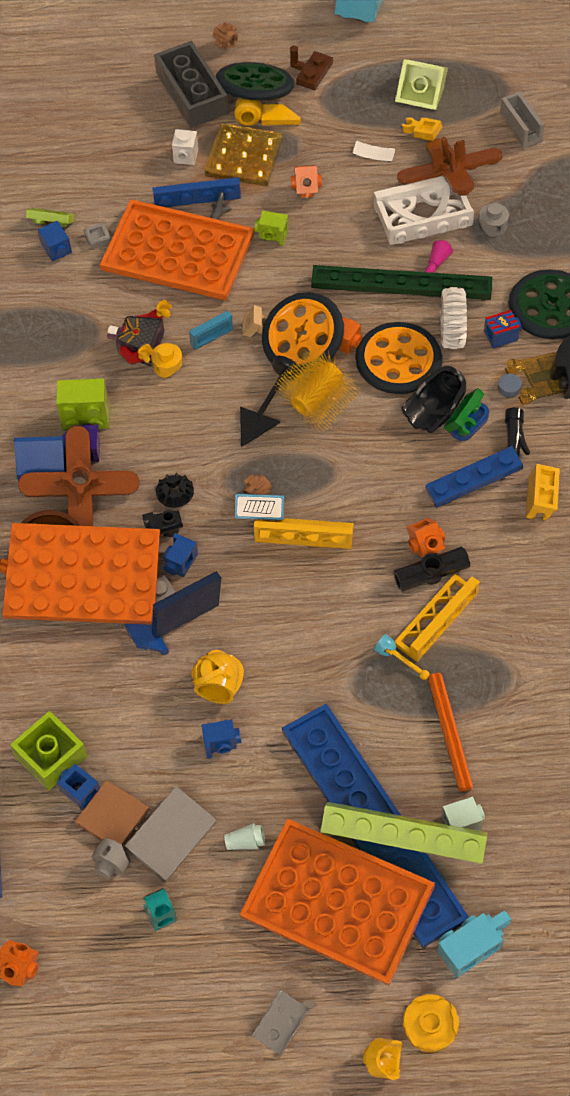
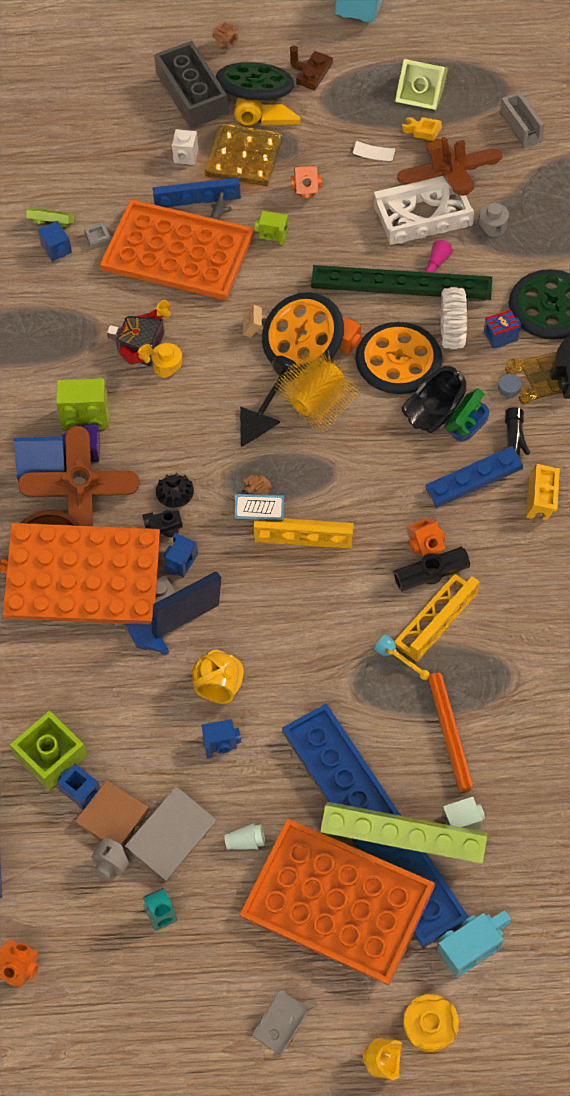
dark azure tile [189,311,233,350] -> none

